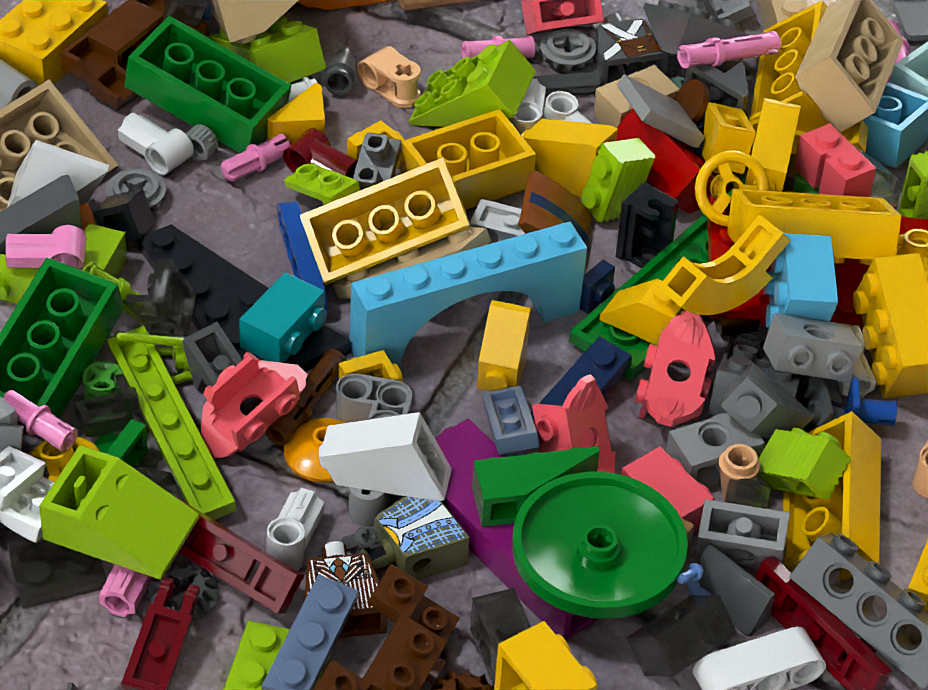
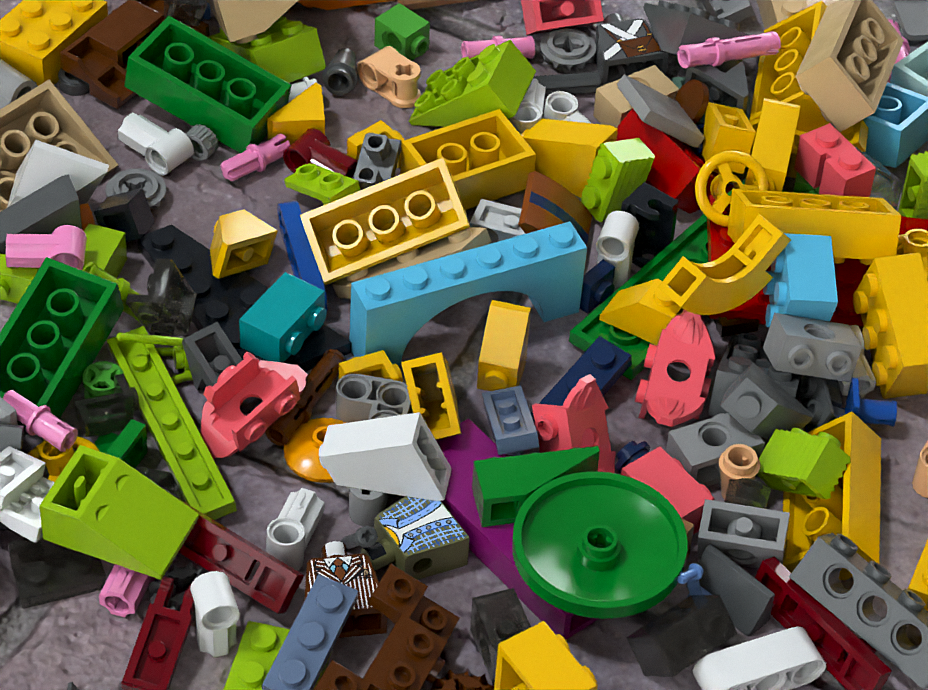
none -> dark grey tile [58,69,90,96]
none -> white piece [190,571,240,658]
none -> yellow slope [210,209,278,279]
none -> bright green brick [374,3,430,61]
none -> yellow slope [401,352,461,440]
none -> white piece [596,211,639,289]
none -> dark blue plate [615,441,650,473]

